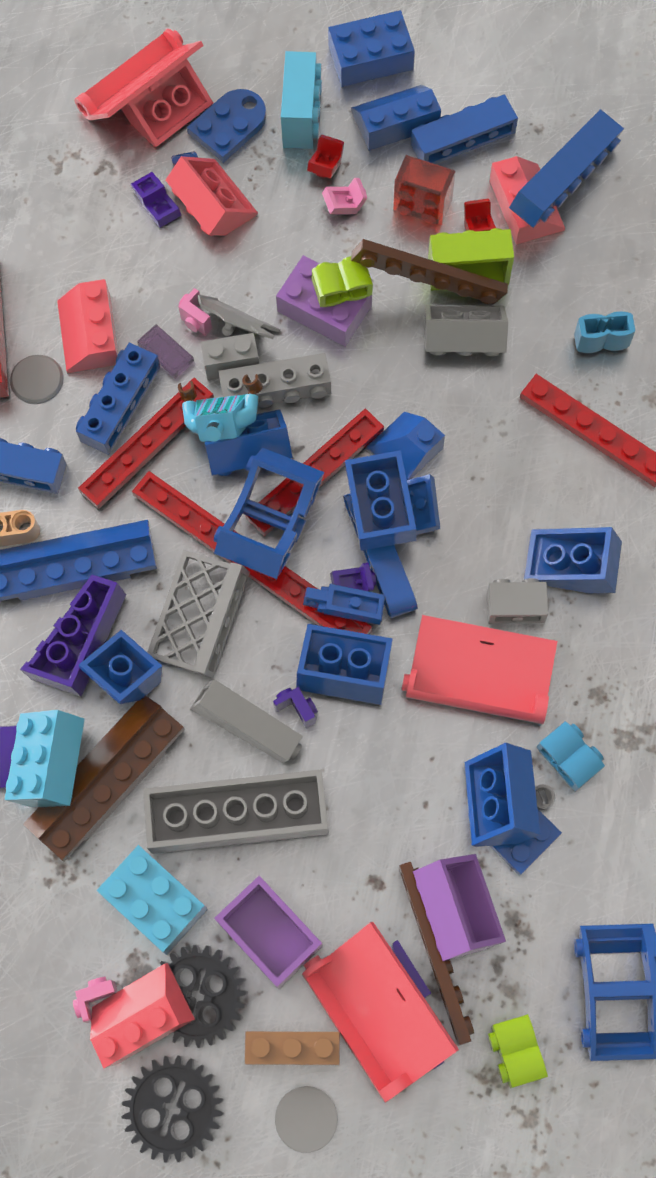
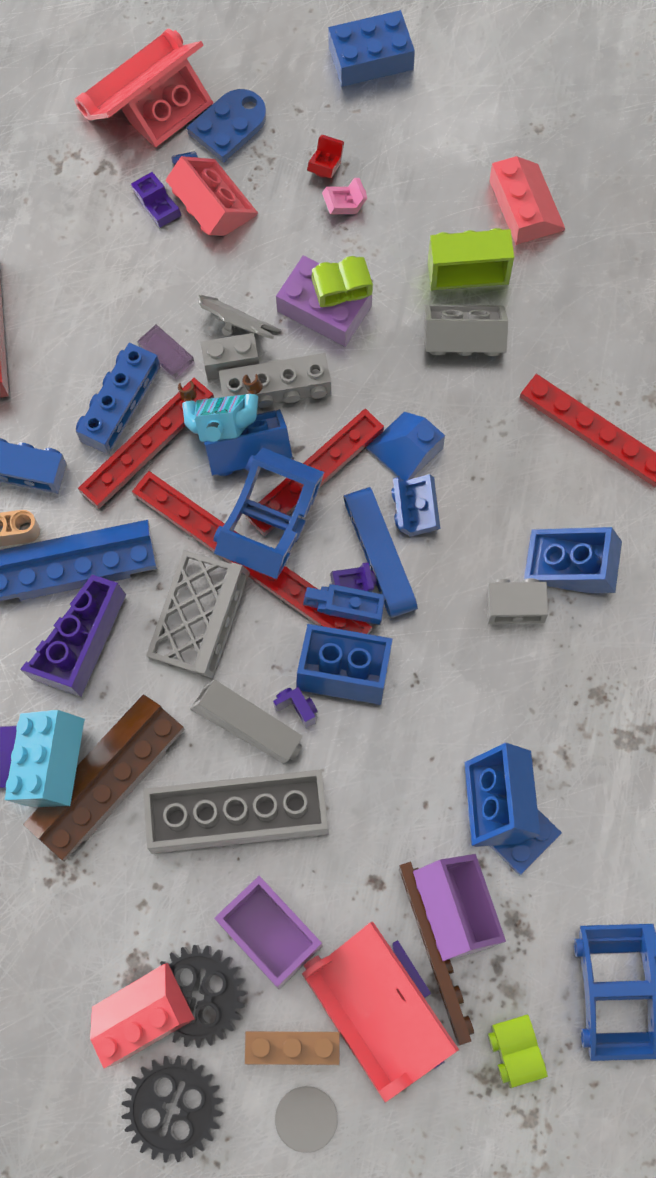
light grey piece [10,355,64,404] -> none
coral slope [57,279,118,373] -> none
bright pink bracket [73,976,118,1023] -> none
blue slope [79,630,162,704] -> none
medium azure brick [96,845,208,955] -> none
bright pink bracket [178,288,212,336] -> none
medium azure brick [281,51,322,149] -> none
blue brick [345,450,417,551] -> none
blue slope [351,85,441,151] -> none
reddish brown plate [351,239,508,304] -> none
clear red piece [393,155,456,225] -> none
coral door [402,615,558,724] -> none
blue brick [411,94,518,169] -> none
red bracket [464,198,496,232] -> none
blue brick [509,109,624,228] -> none
light grey hinge [535,784,555,809] -> none
dark azure brick [537,721,605,792] -> none
dark azure brick [574,311,635,353] -> none

